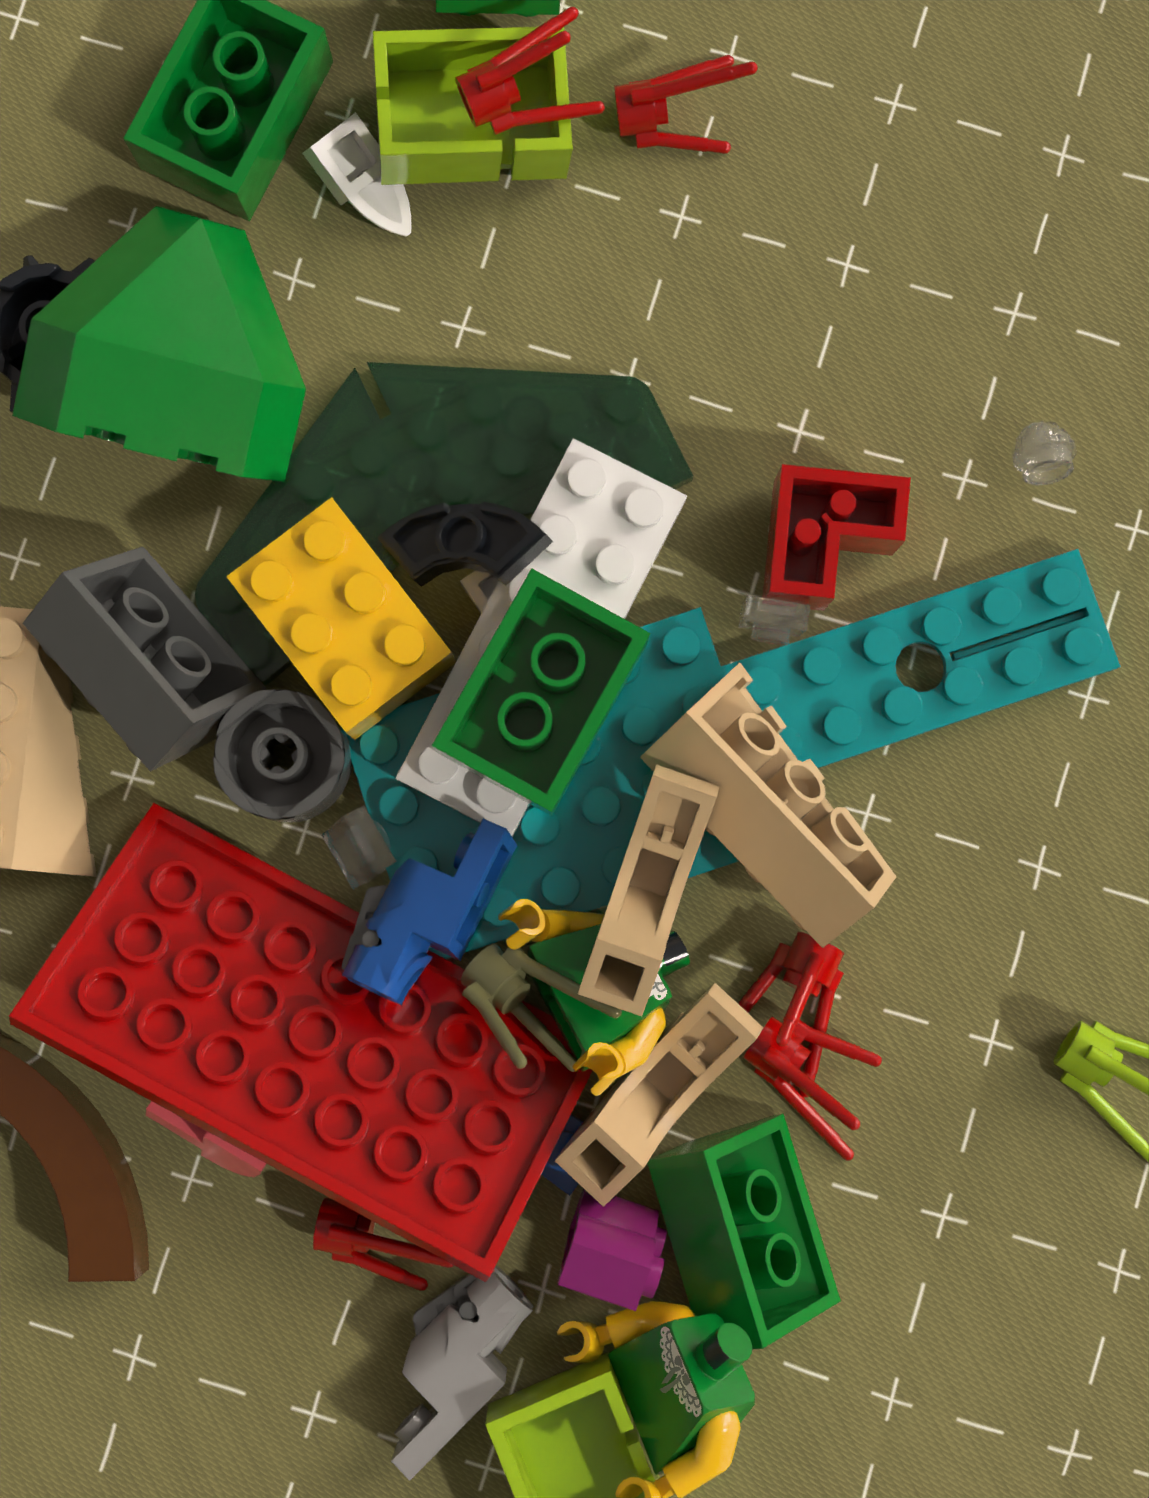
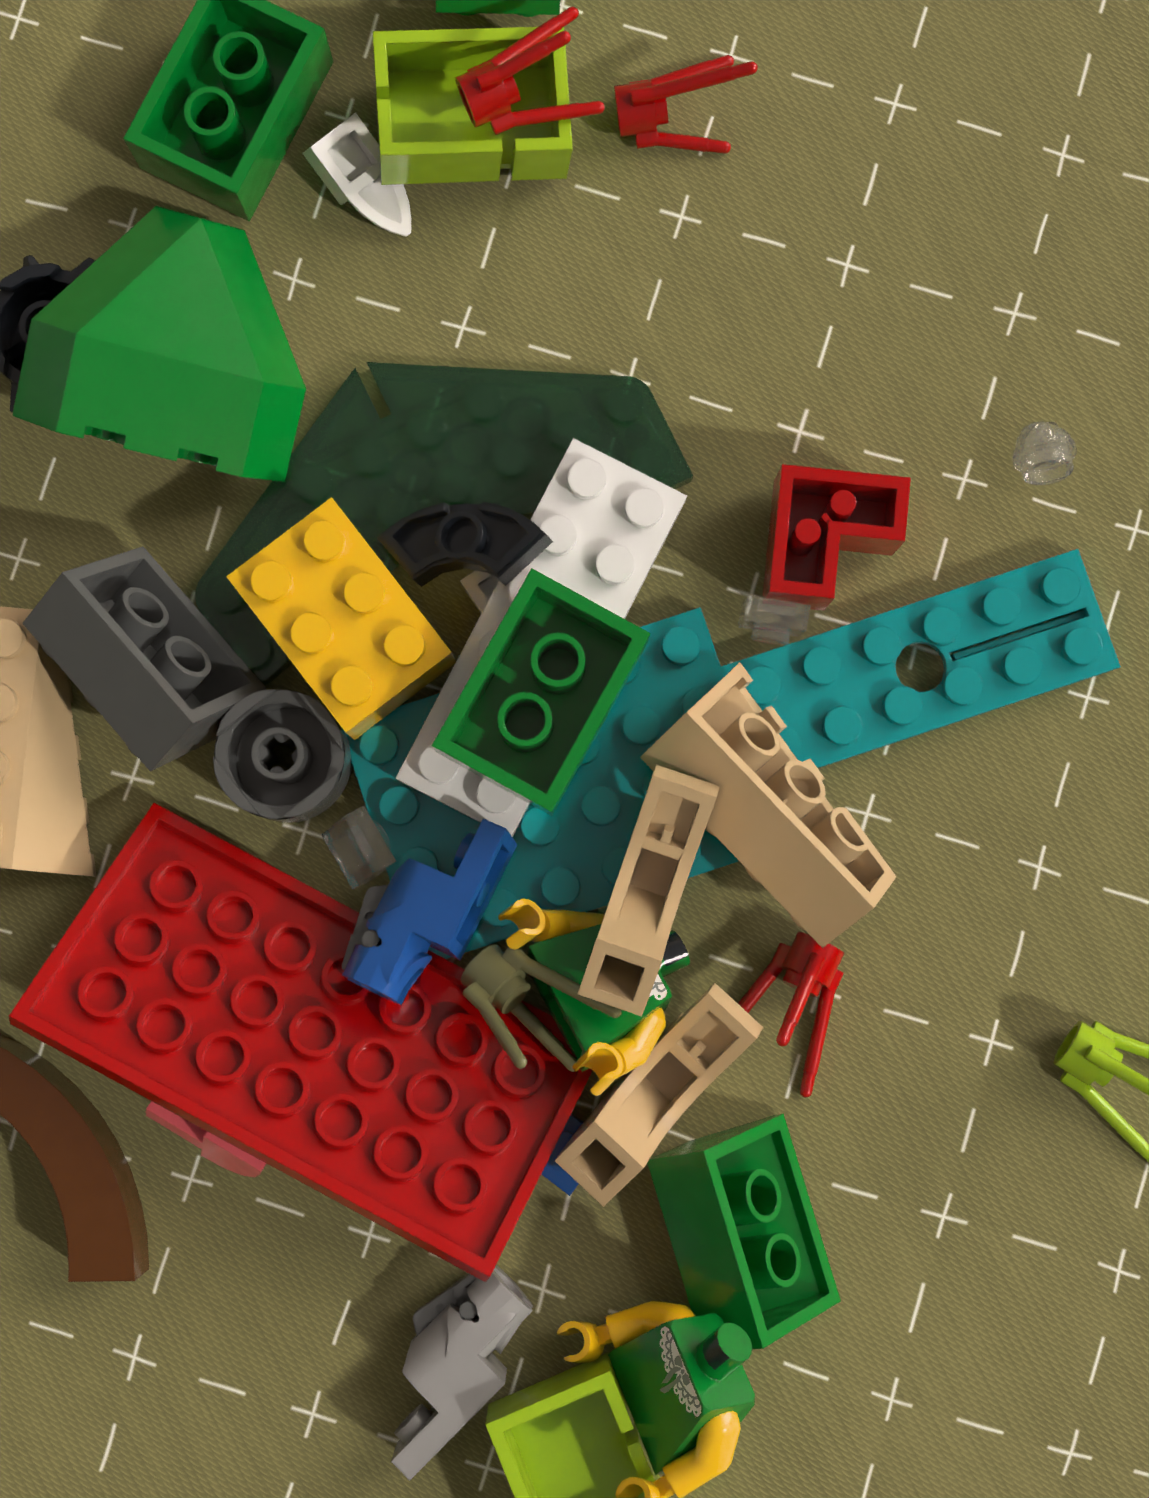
red plant [313,1198,454,1291] -> none
magenta brick [557,1188,667,1311] -> none
red plant [743,1016,882,1161] -> none

